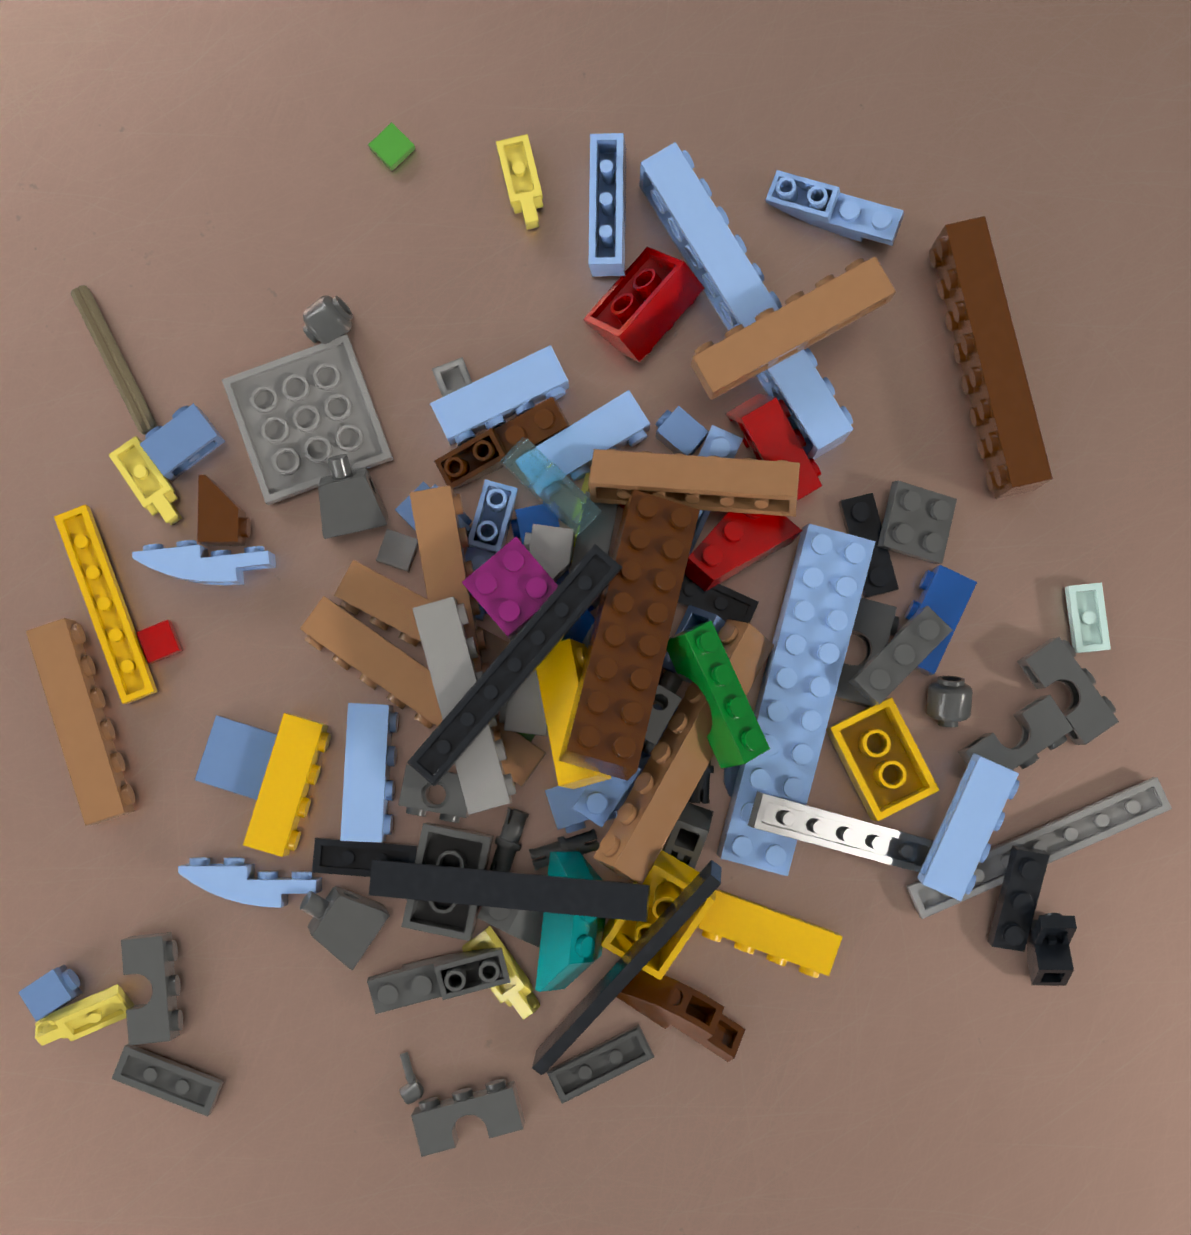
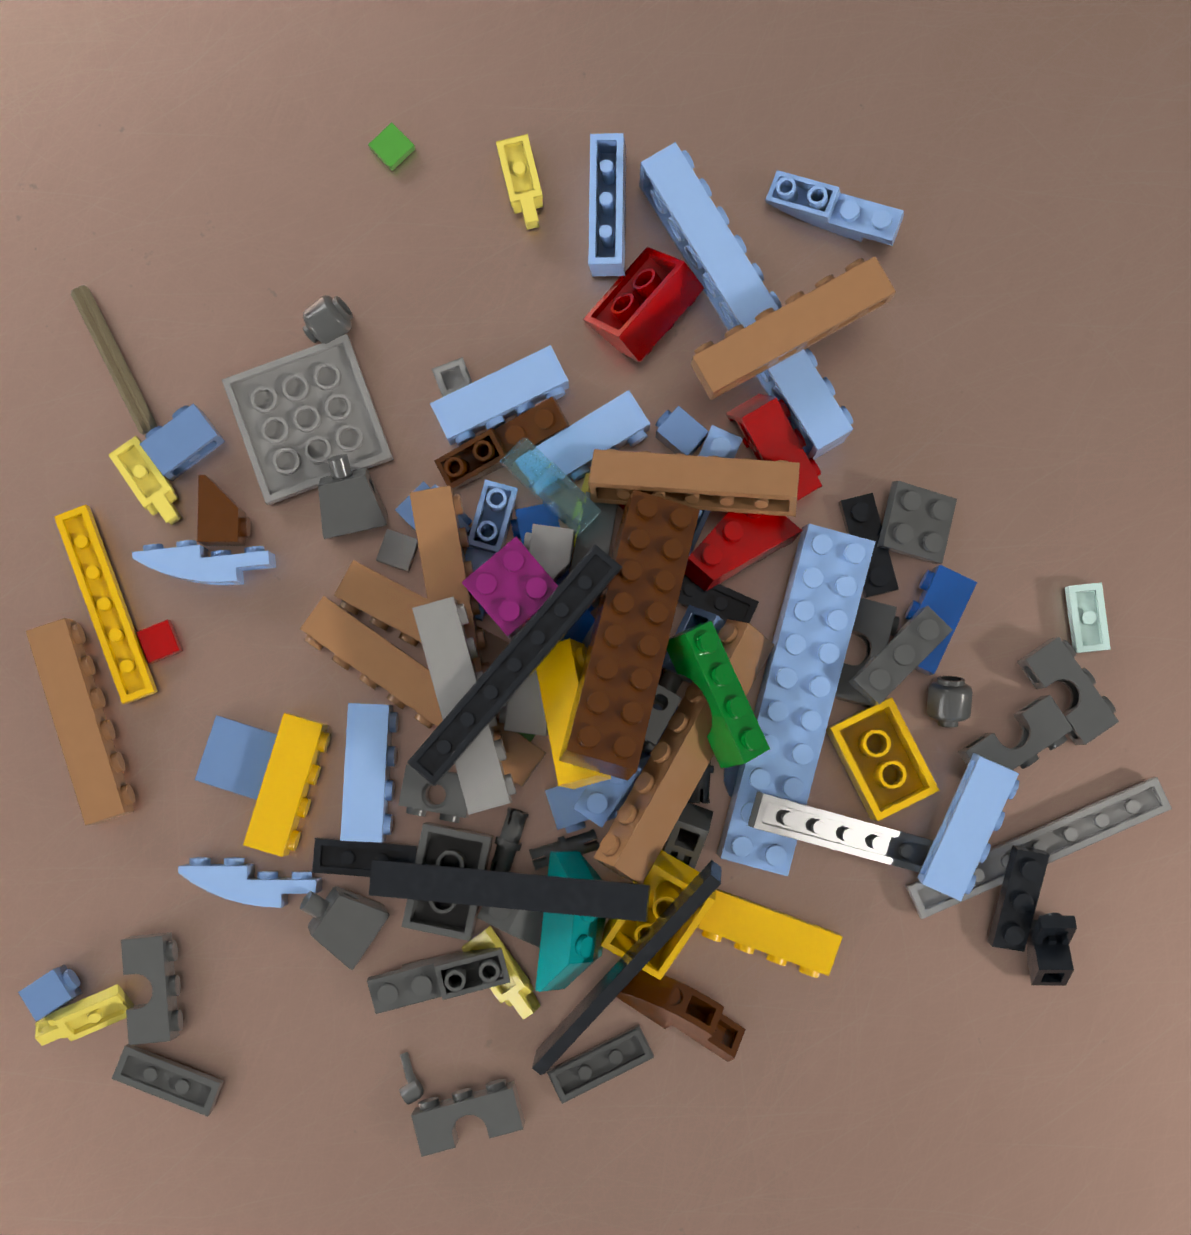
reddish brown brick [929,216,1053,499] -> none

